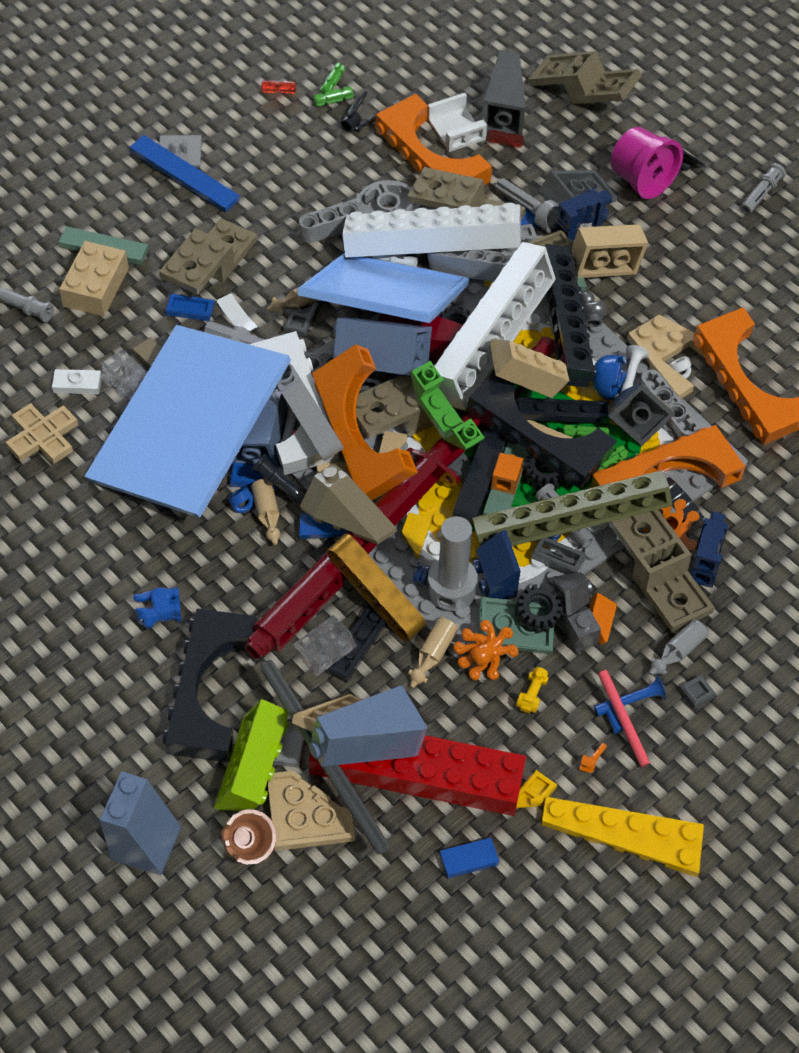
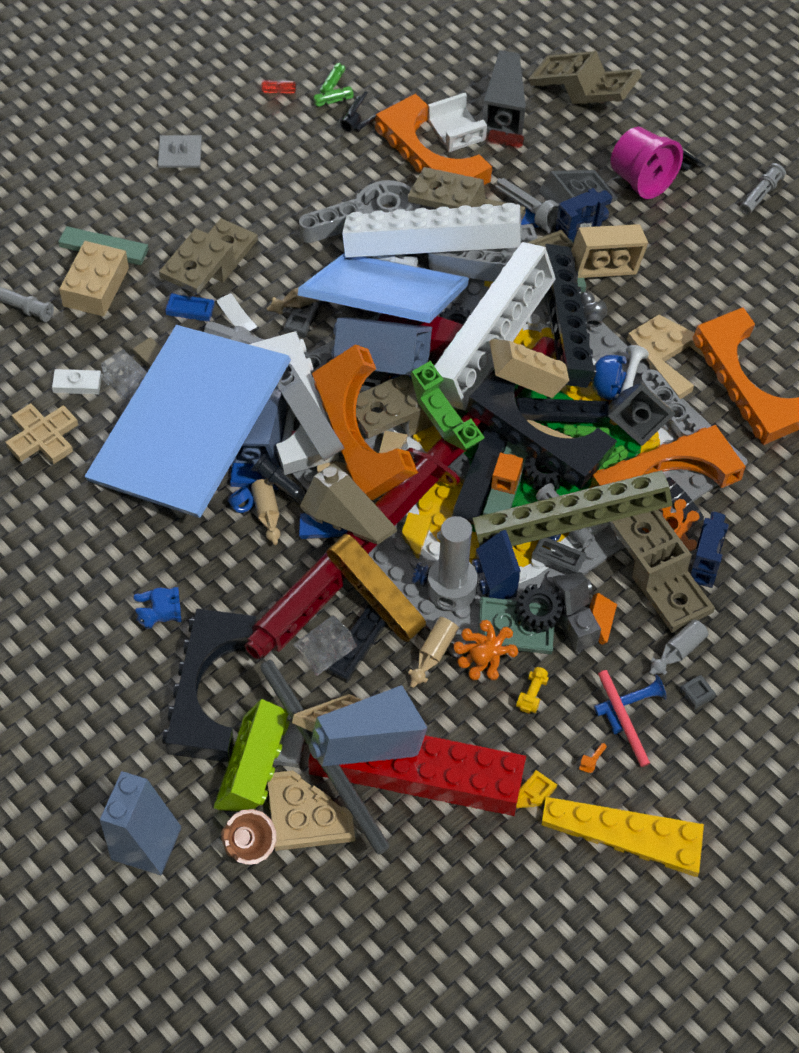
blue tile [130,135,240,213] -> none
blue tile [440,838,499,879] -> none
white tile [668,356,692,379] -> none

